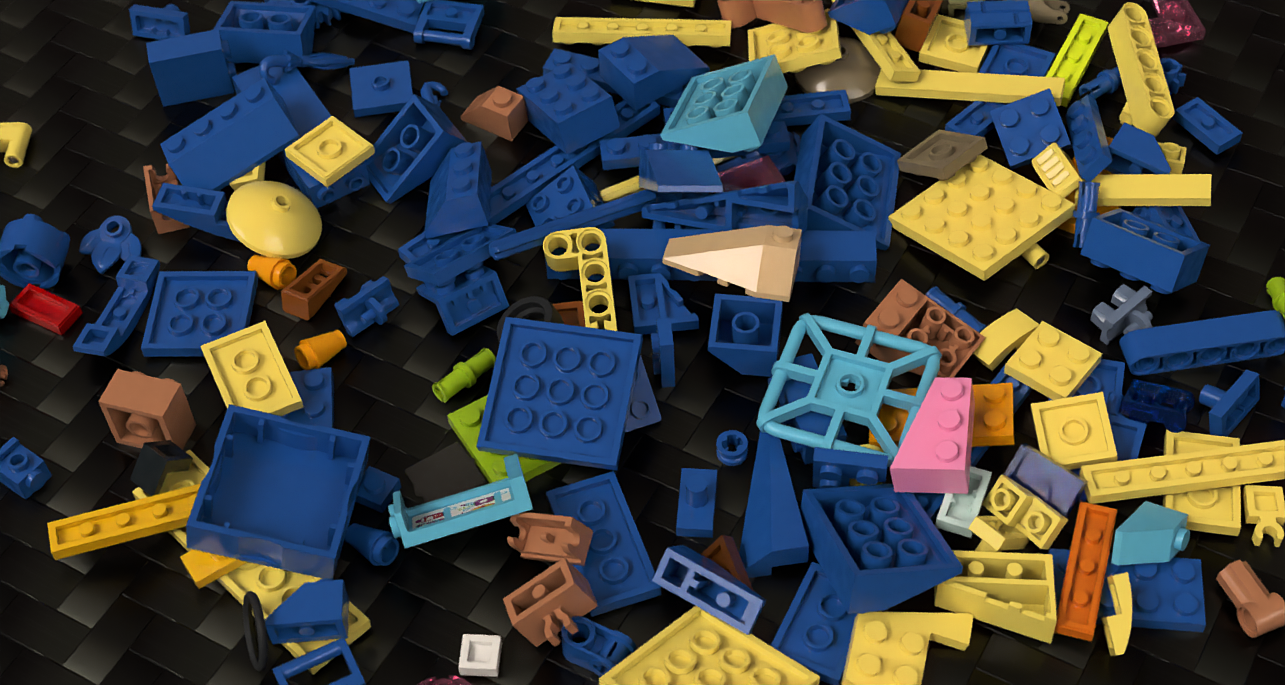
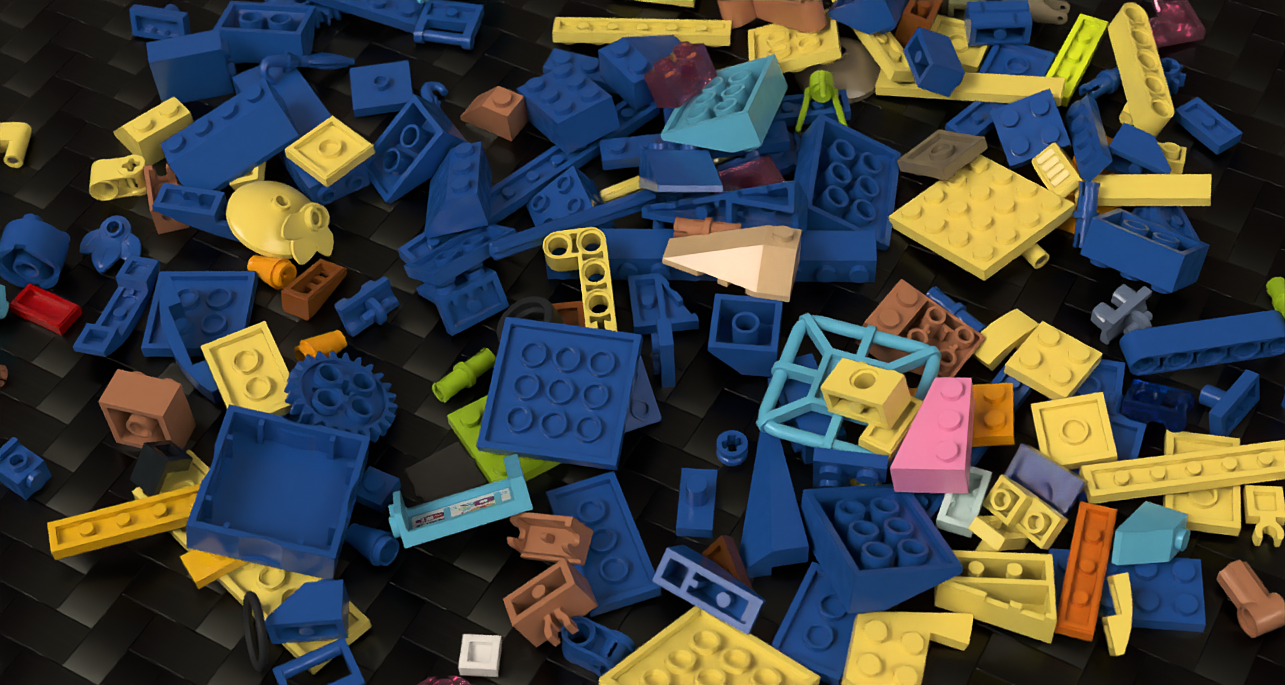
none -> light yellow piece [89,155,147,201]
none -> light yellow slope [114,97,194,166]
none -> blue slope [159,274,222,404]
none -> light yellow plate [281,202,334,265]
none -> blue gear [284,350,398,443]
none -> clear pink brick [644,41,718,108]
none -> nougat pin [674,217,742,238]
none -> lime plant [795,70,848,132]
none -> light yellow brick [820,358,911,430]
none -> light yellow tile [858,395,923,461]
none -> blue brick [903,27,965,97]

